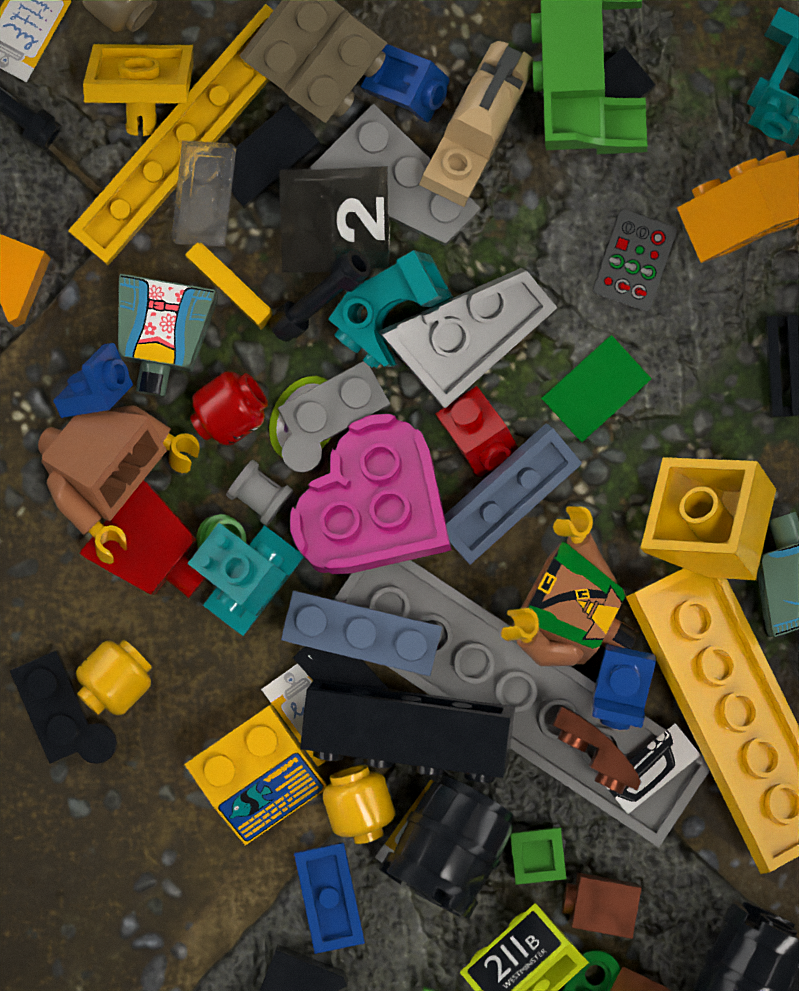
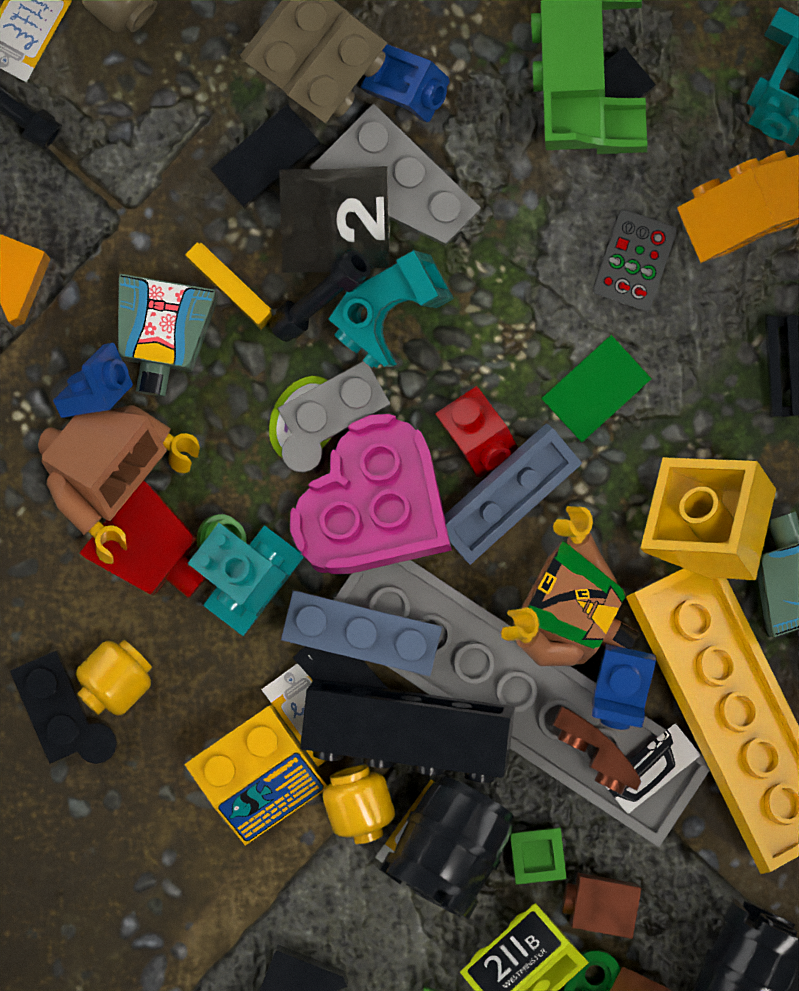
yellow plate [68,4,274,266] -> none
yellow tile [83,44,194,136] -> none
clear plate [171,141,236,246] -> none
red head [190,371,268,446] -> none
light grey bush [226,460,293,526] -> none
blue plate [294,842,365,954] -> none
light grey wing [377,268,557,408] -> none
tan plate [419,41,534,207] -> none

